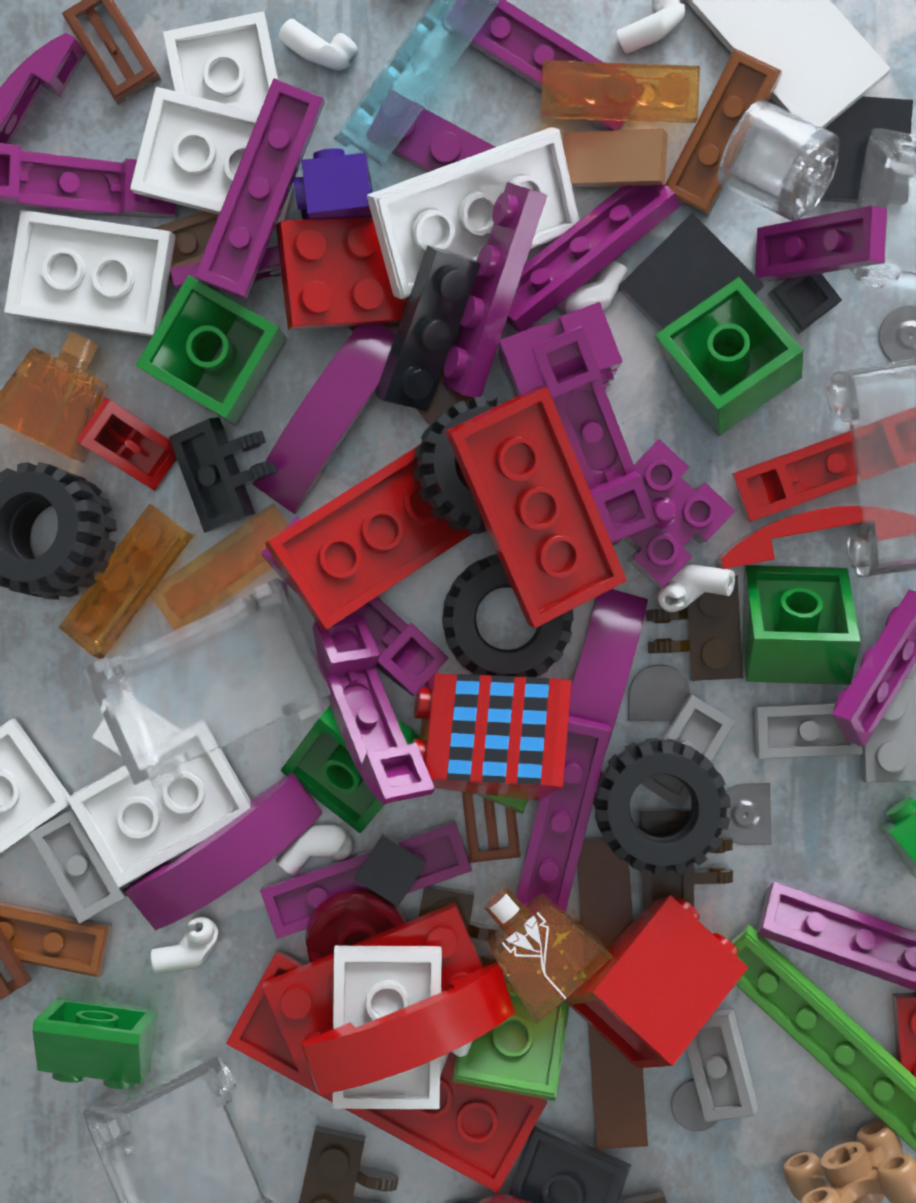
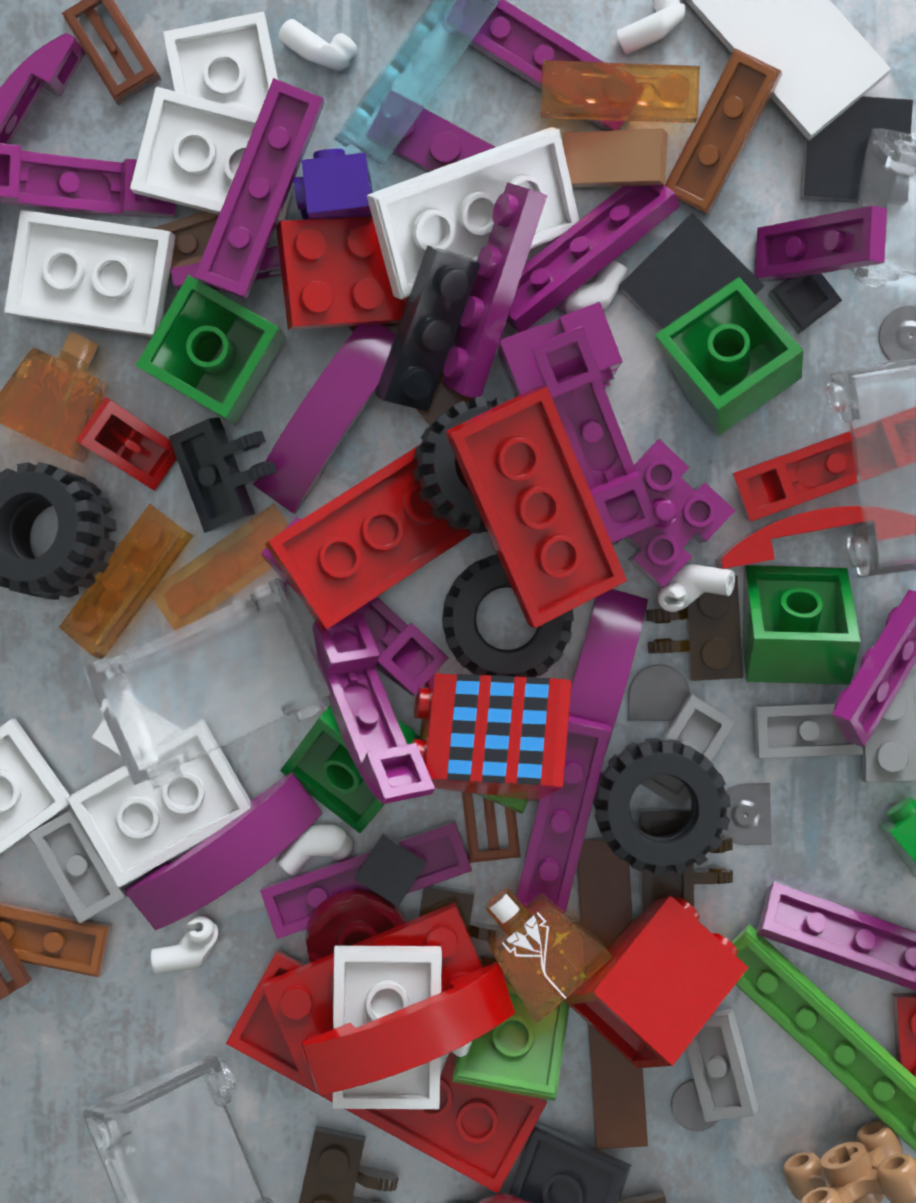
green slope [32,998,158,1089] -> none
clear piece [718,99,840,221] -> none

